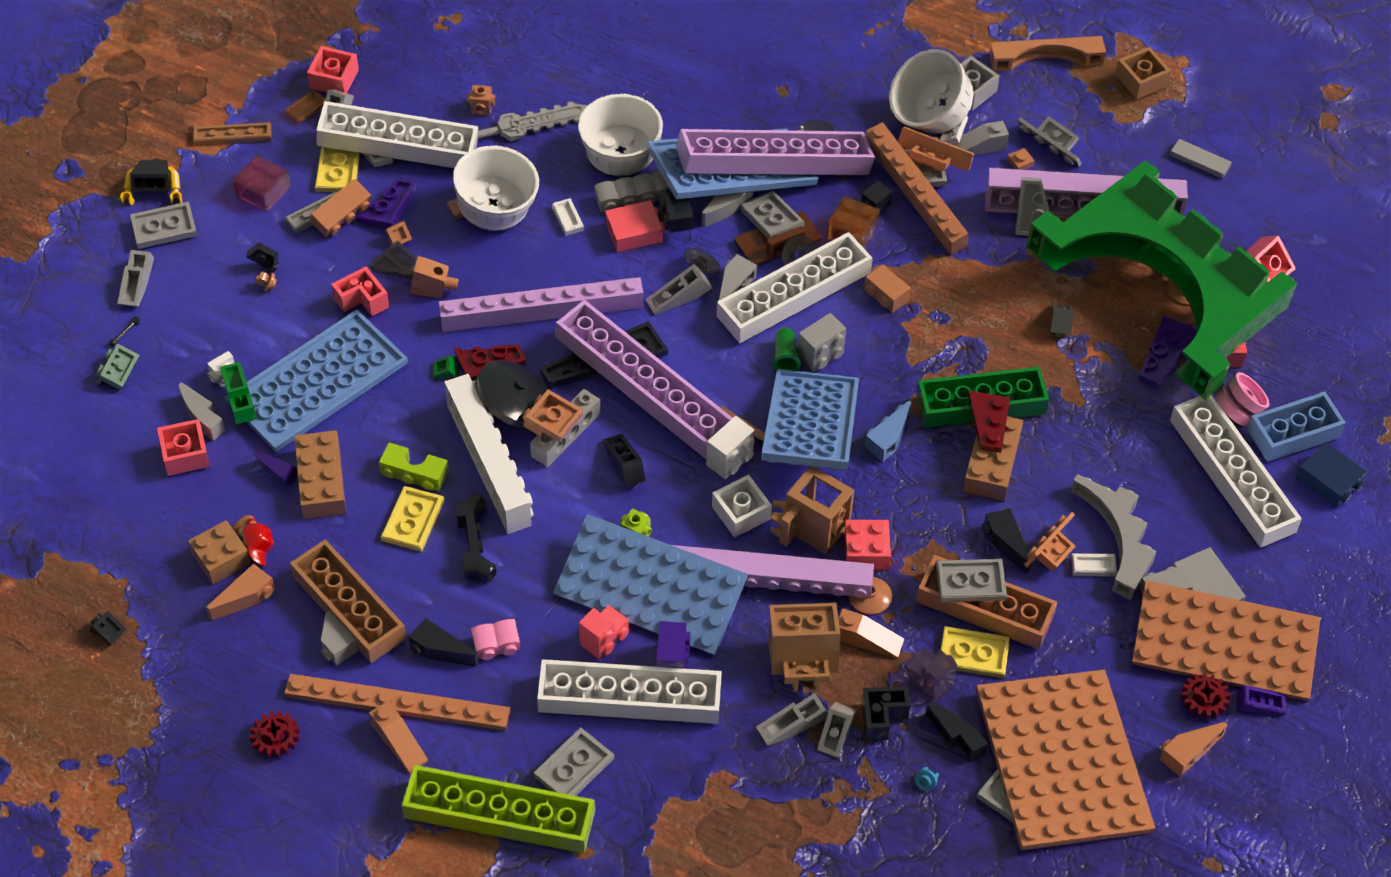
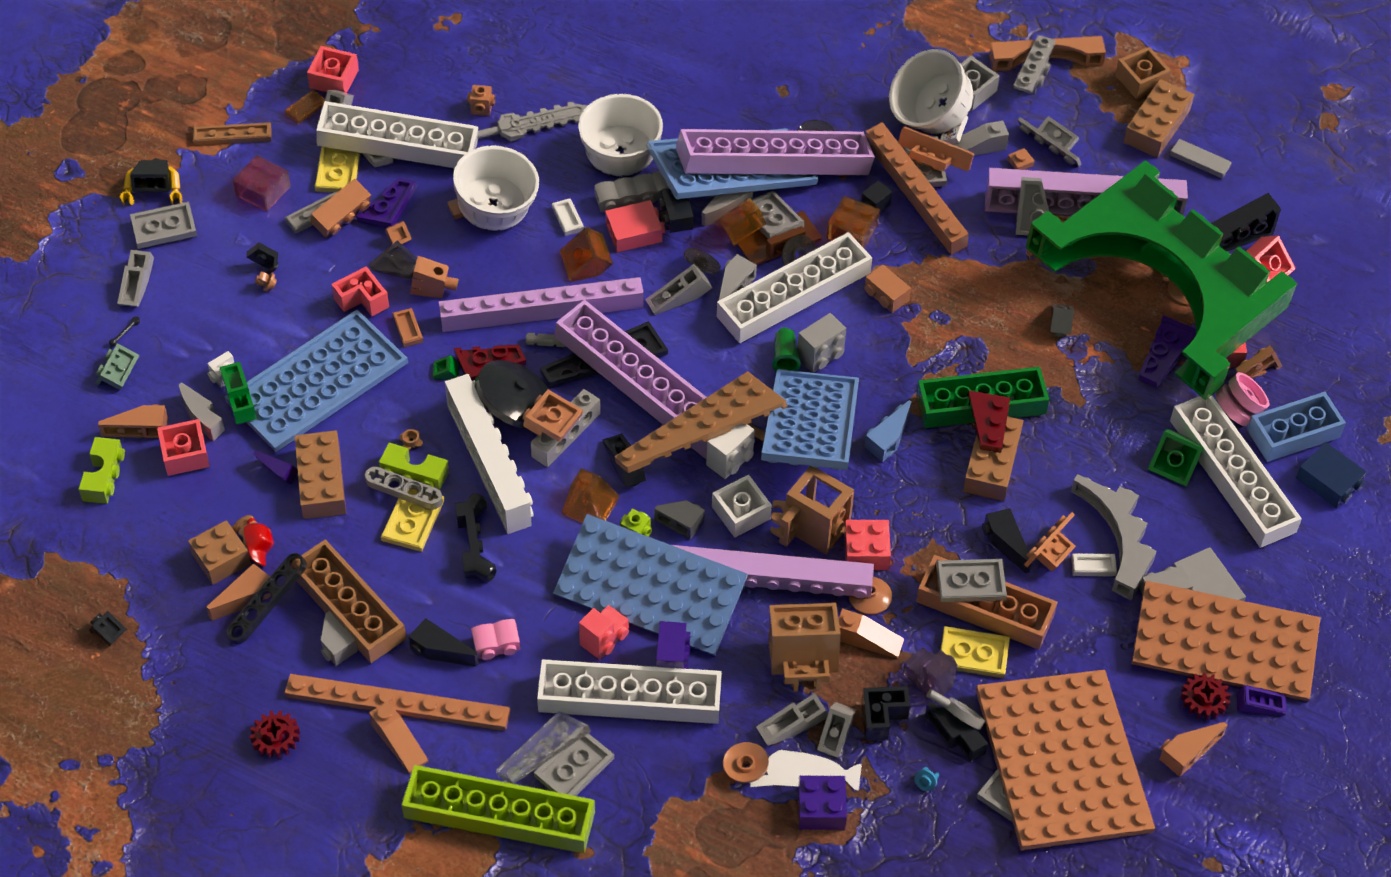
none -> lime arch [79,437,125,504]
none -> nougat slope [98,404,168,438]
none -> black beam [227,553,307,644]
none -> light grey beam [365,467,443,510]
none -> nougat tile [392,308,423,348]
none -> medium nougat plate [399,429,423,450]
none -> clear wing [495,711,591,784]
none -> light grey axle [526,333,565,347]
none -> clear orange slope [559,227,613,282]
none -> clear orange slope [562,468,619,523]
none -> medium nougat wing [614,371,787,473]
none -> dark grey slope [654,500,705,540]
none -> clear orange slope [714,198,767,245]
none -> nougat dish [723,742,769,783]
none -> white sticker [750,750,861,790]
none -> dark purple brick [798,775,847,830]
none -> light grey piece [926,689,985,729]
none -> light grey bracket [1014,35,1055,94]
none -> medium nougat brick [1123,79,1195,158]
none -> green slope [1148,429,1204,487]
none -> black wedge [1211,192,1281,252]
none -> nougat wing [1236,346,1282,379]

